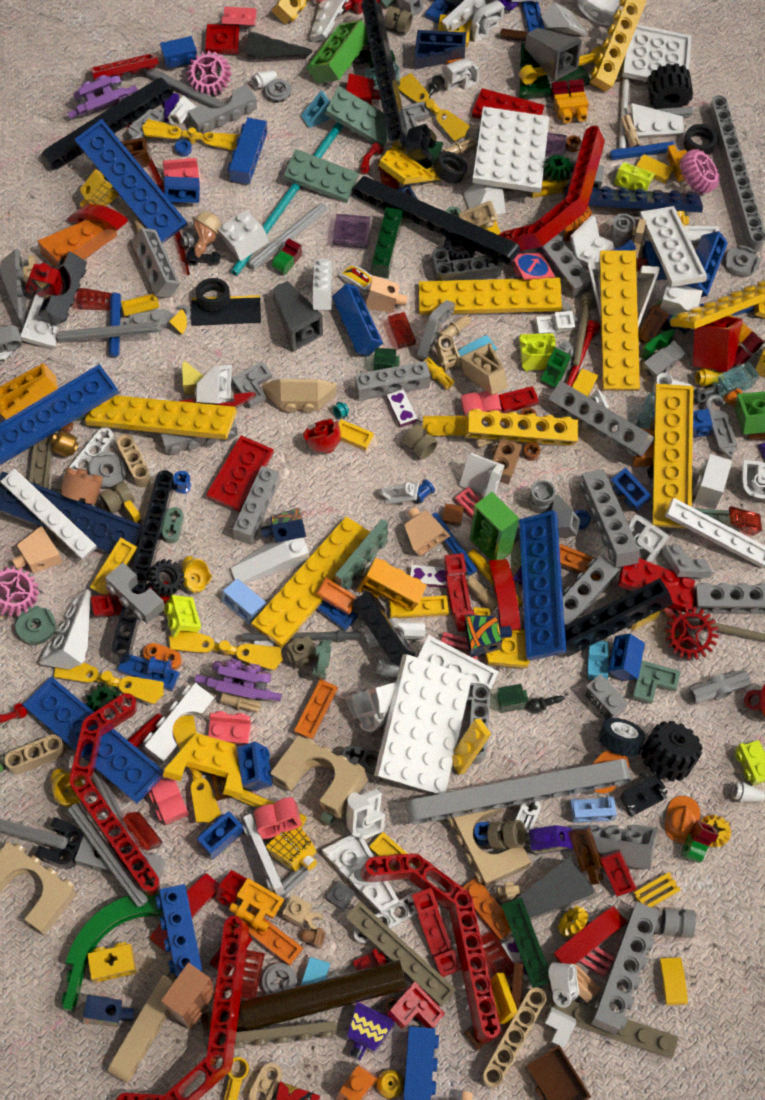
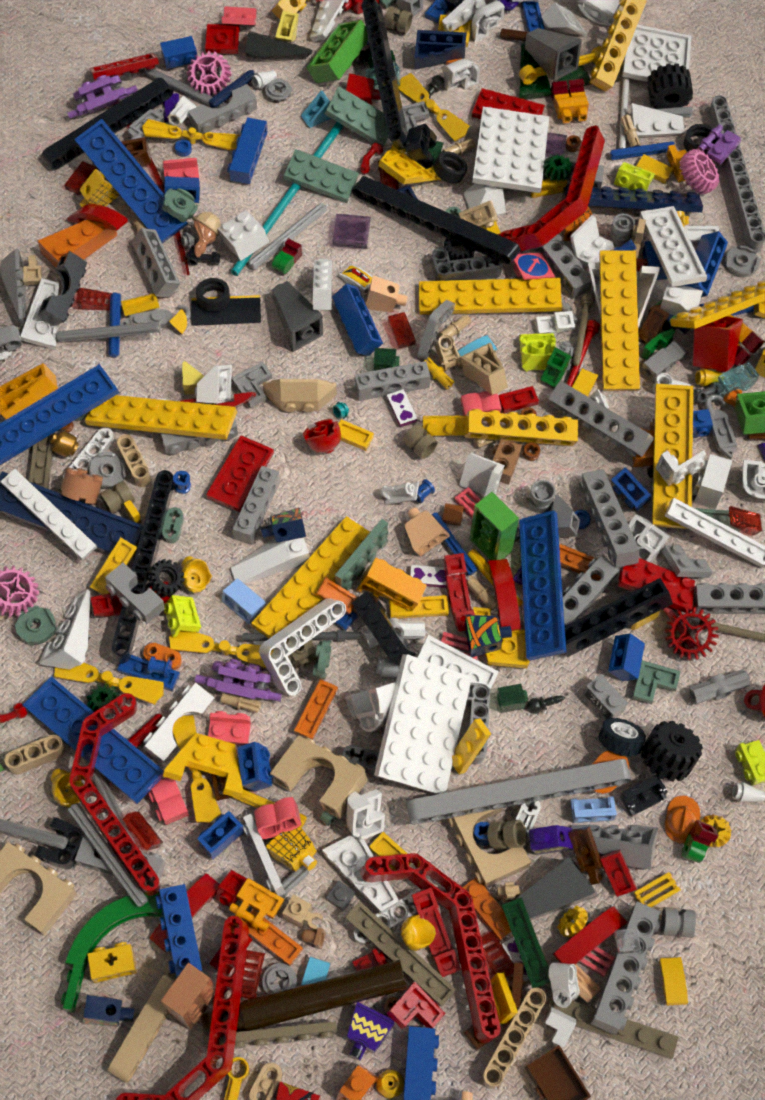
light nougat torso [12,527,63,573] -> none
red torso [25,263,62,298] -> none
dark green arch [371,207,403,279] -> none
medium azure slope [587,641,609,680] -> none
clear light blue plate [636,392,655,429] -> none
none -> clear red plate [64,161,98,195]
none -> sand green plate [162,188,198,222]
none -> dark blue axle [208,70,255,108]
none -> white beam [259,598,346,696]
none -> light yellow slope [275,11,299,42]
none -> yellow piece [401,915,436,951]
none -> clear tile [614,928,641,954]
none -> white bracket [656,451,706,486]
none -> medium lavender plate [697,124,741,164]

